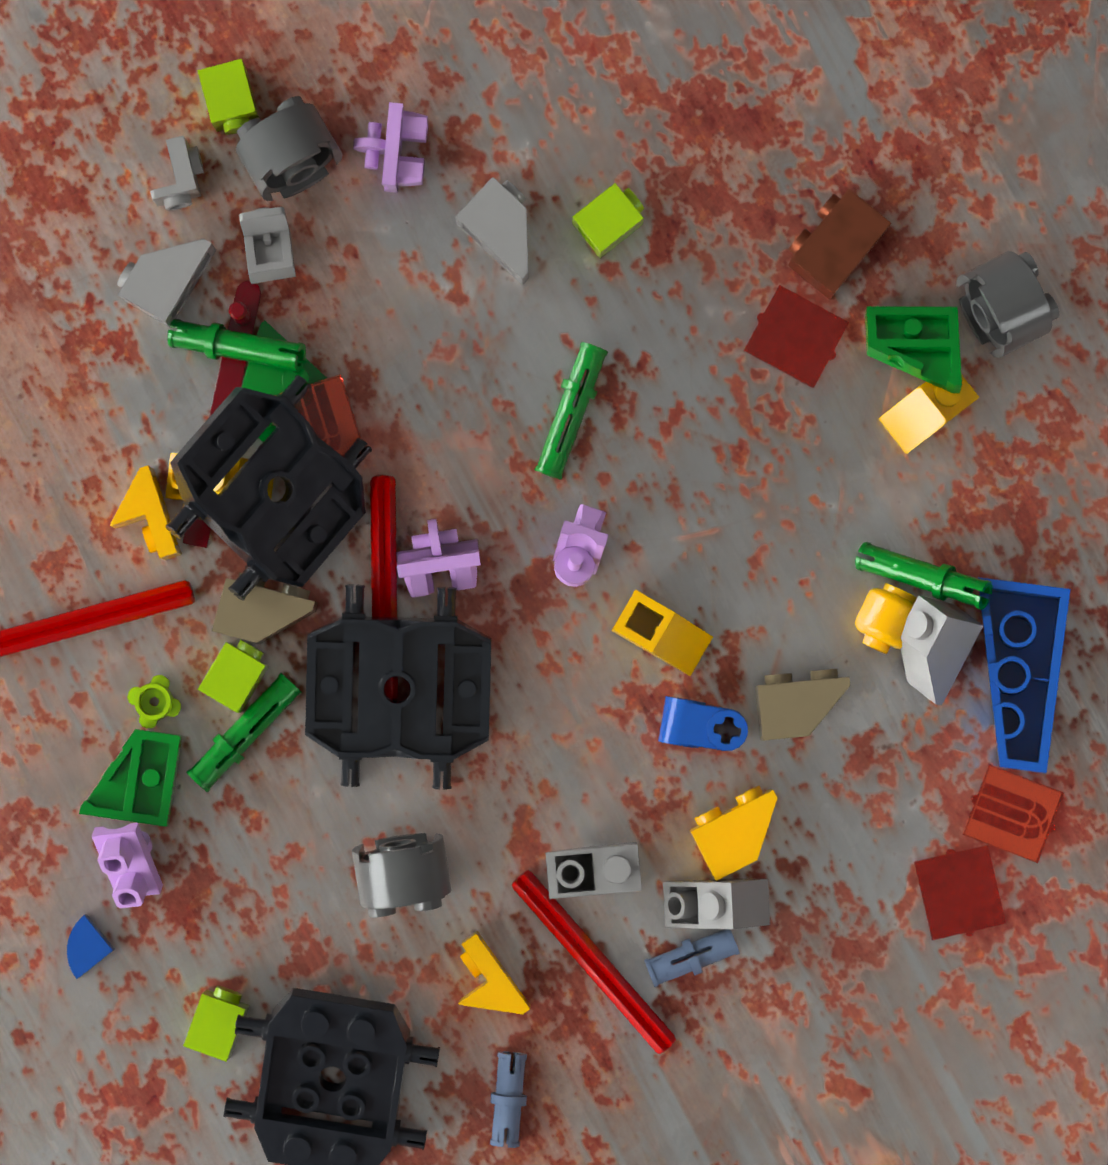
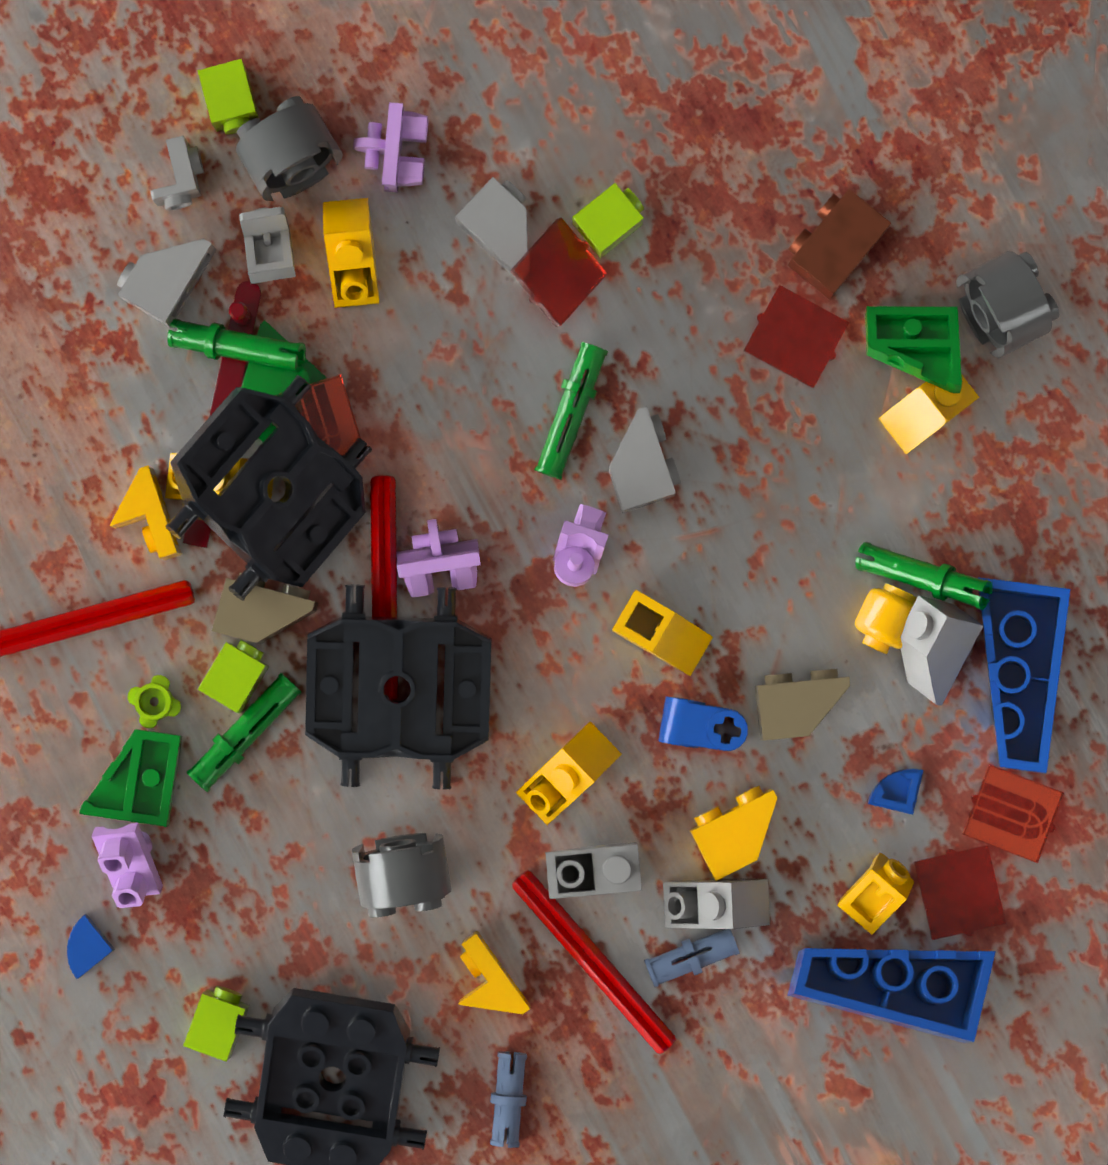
none -> yellow slope [323,198,380,308]
none -> clear red piece [510,217,607,327]
none -> yellow slope [516,721,622,825]
none -> light grey slope [608,406,681,513]
none -> blue wedge [787,948,996,1043]
none -> yellow bracket [837,853,914,935]
none -> blue tile [867,769,924,815]

